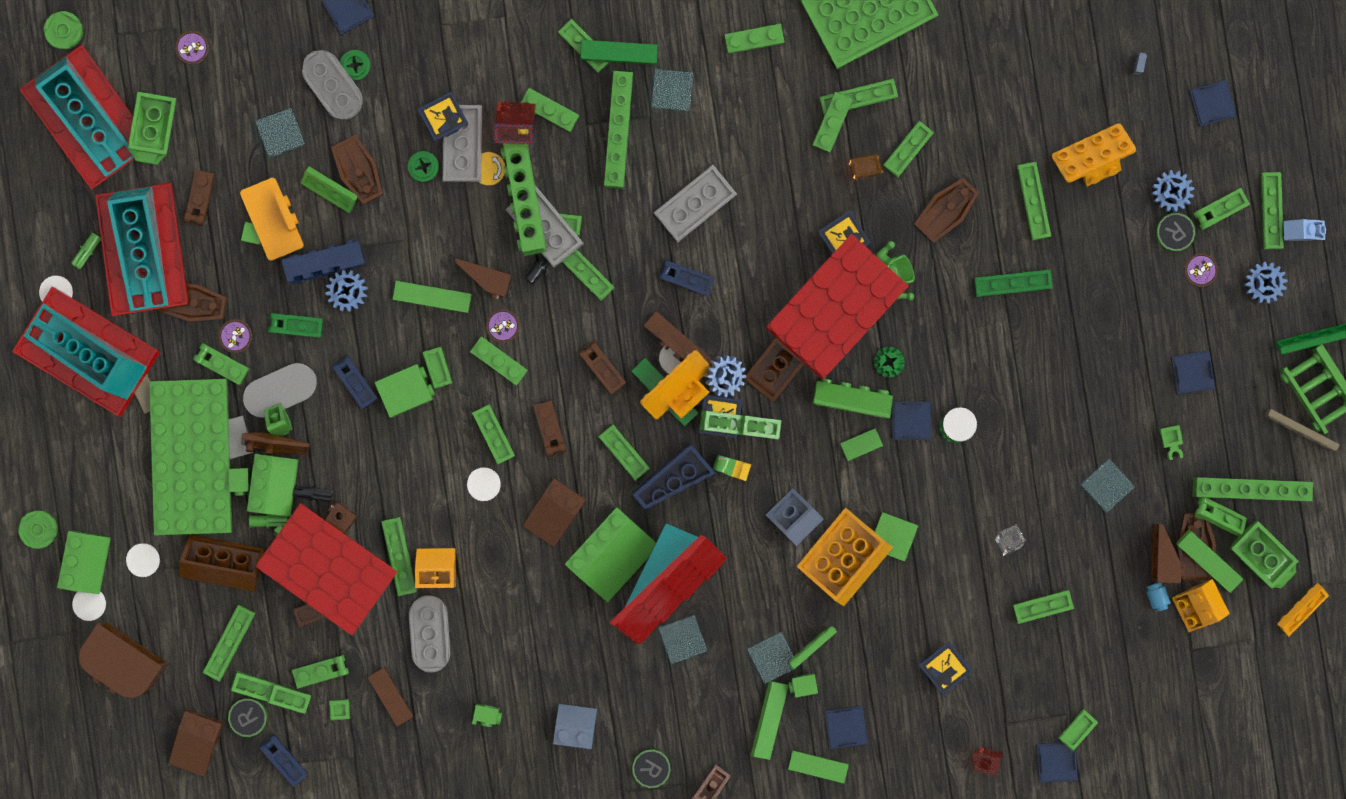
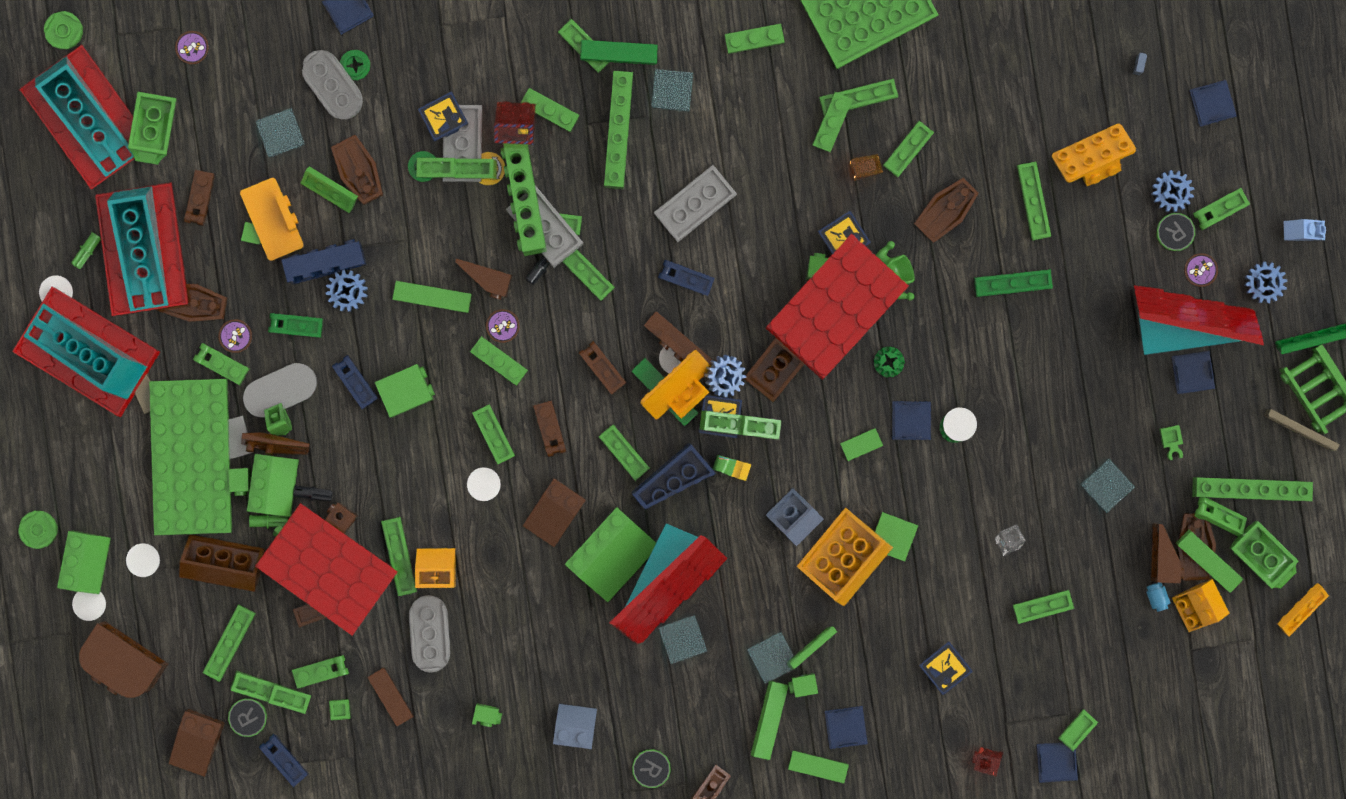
bright green tile [423,347,452,389] -> none
bright green slope [812,379,893,419] -> none
bright green tile [1261,172,1284,250] -> none
none -> bright green slope [416,158,497,180]
none -> bright green slope [806,253,829,280]
none -> red piece [1134,285,1264,355]

